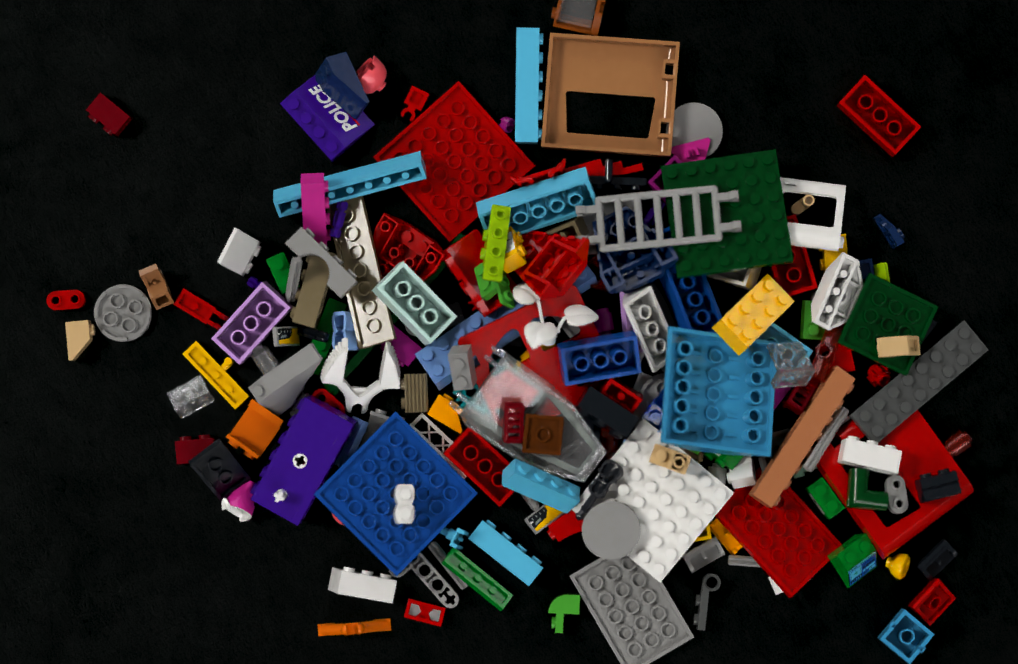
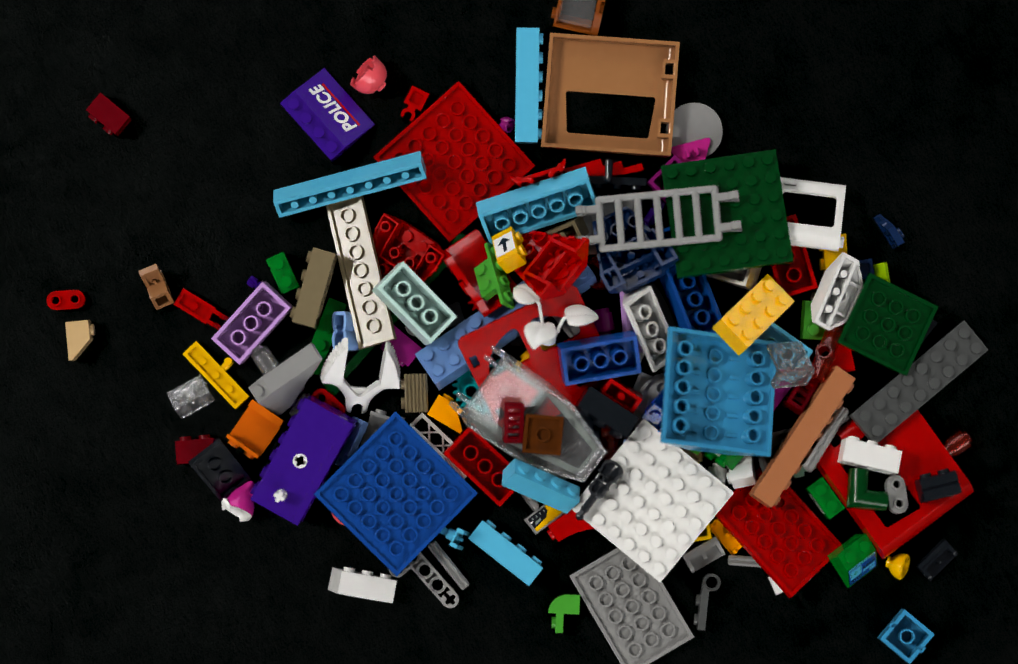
light grey tile [94,284,152,342] -> none
white slope [217,227,262,277] -> none
slope [272,326,300,347] -> none
light grey arch [285,227,358,299] -> none
light grey axle [285,256,303,303] -> none
black axle [297,325,330,343] -> none
dark pink brick [301,173,331,246] -> none
dark blue slope [315,52,369,120] -> none
orange piece [317,618,391,637] -> none
dark purple axle [329,201,348,238] -> none
white brick [393,484,415,524] -> none
red piece [404,598,446,627] -> none
green plate [441,547,513,611] -> none
light grey brick [448,344,477,391] -> none
lime bracket [480,204,511,282] -> none
light grey tile [582,501,640,560] -> none
tan slope [649,443,692,475] -> none
tan piece [790,194,814,216] -> none
red brick [836,75,921,157] -> none
red gear [867,364,891,387] -> none
tan slope [876,335,921,358] -> none
red slope [908,578,956,626] -> none

